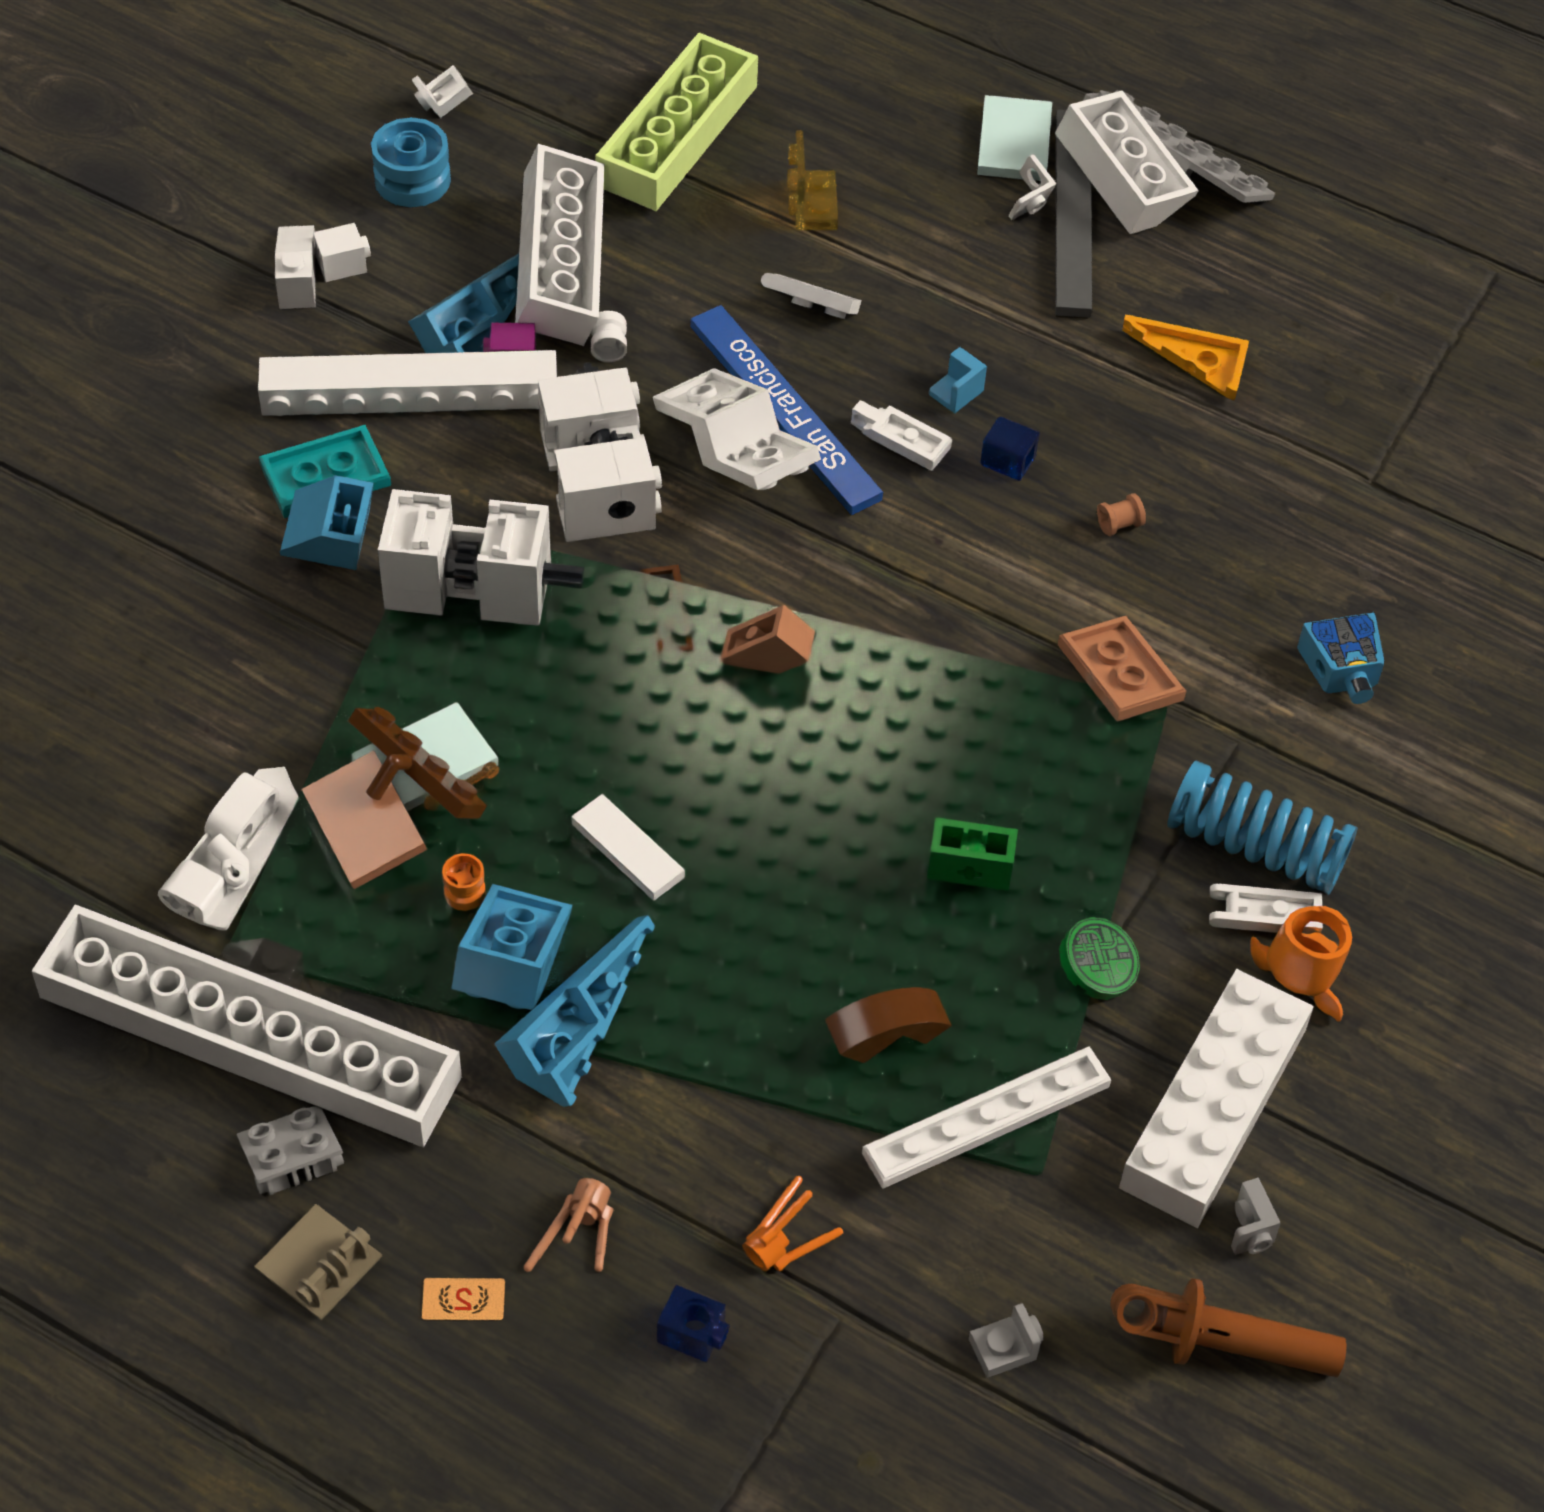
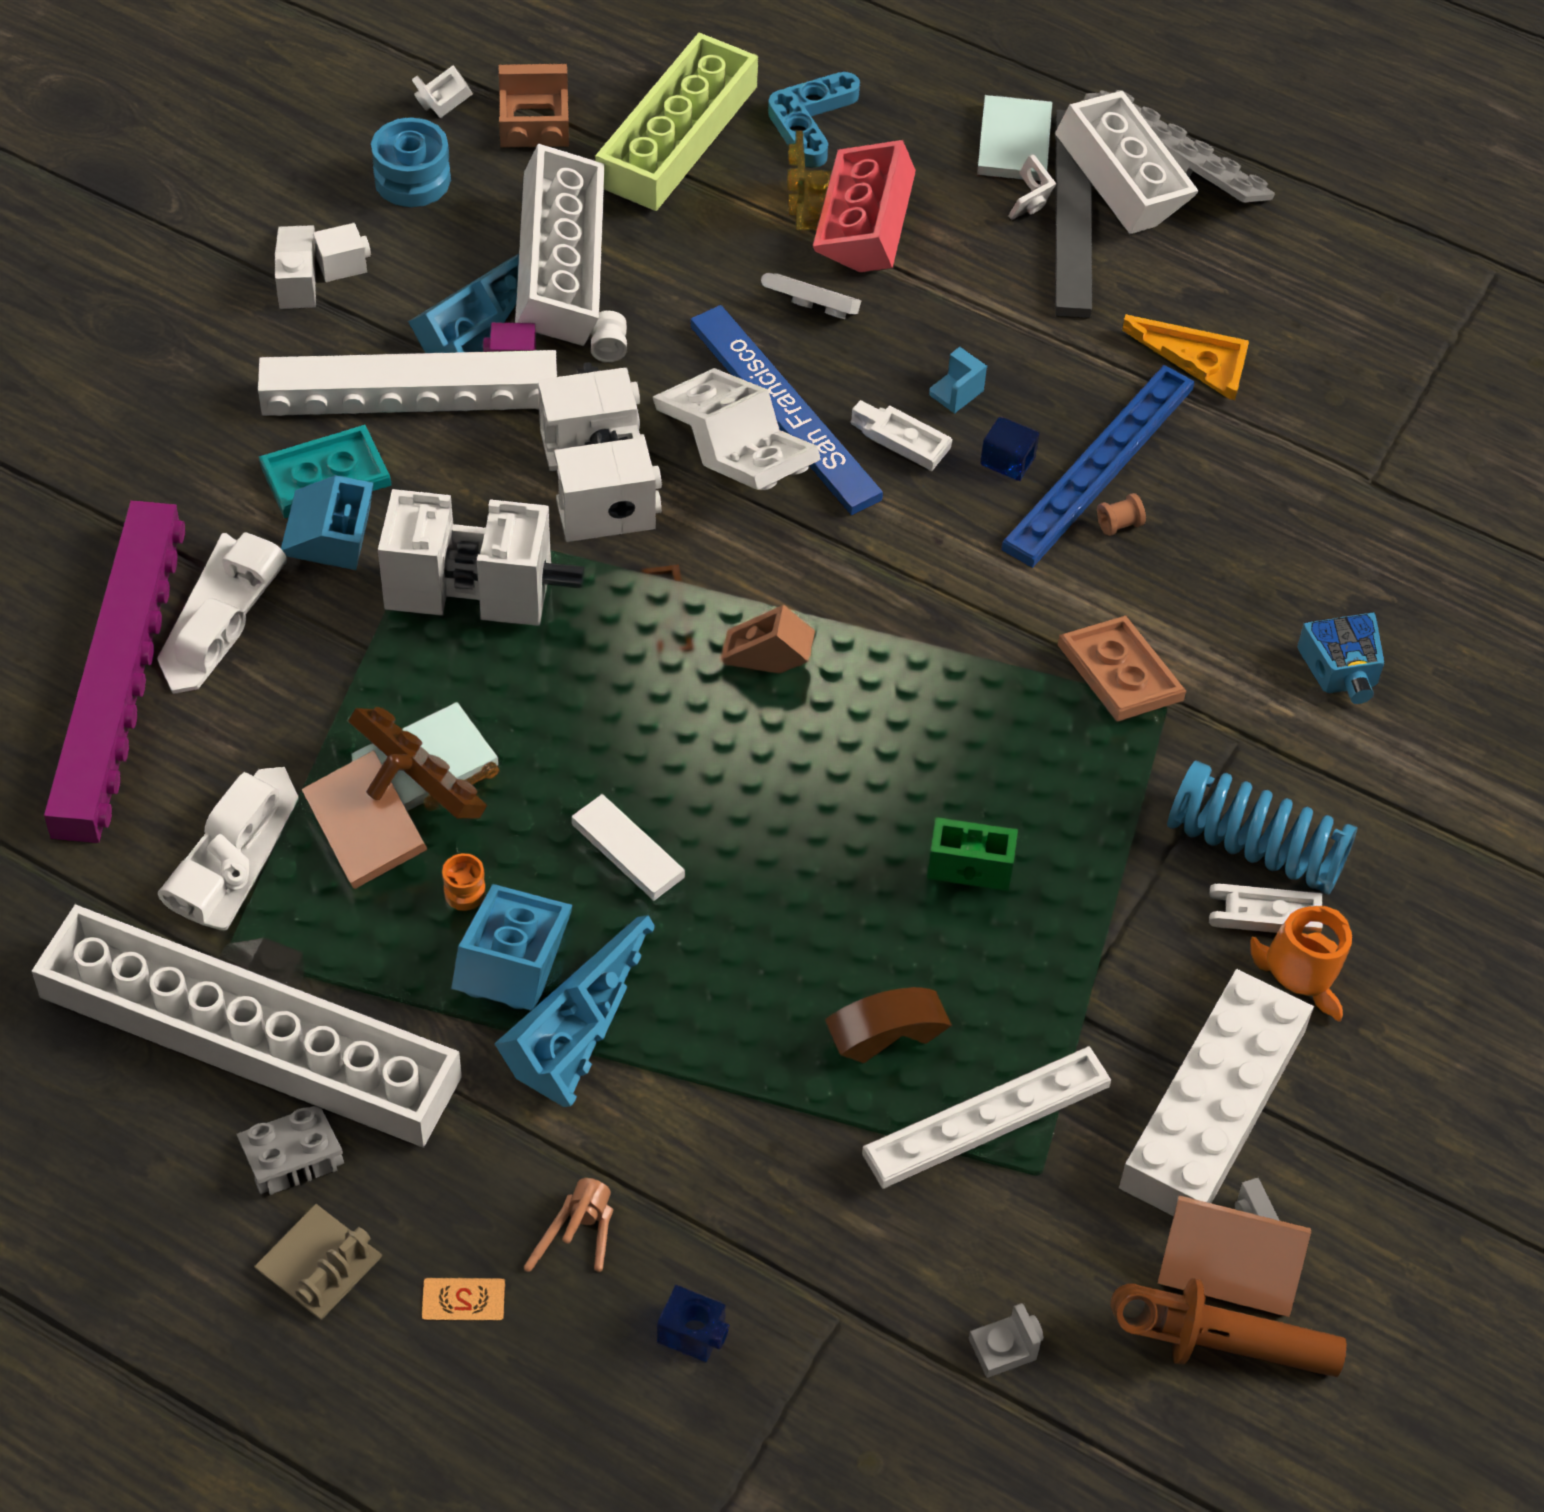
orange plant [742,1176,843,1272] -> none
green tile [1059,917,1140,1000] -> none
none -> magenta brick [44,500,185,843]
none -> white panel [157,532,287,694]
none -> nougat window [499,64,569,147]
none -> dark azure beam [768,72,860,168]
none -> coral slope [813,140,916,272]
none -> blue tile [1001,365,1195,568]
none -> nougat tile [1158,1195,1311,1317]

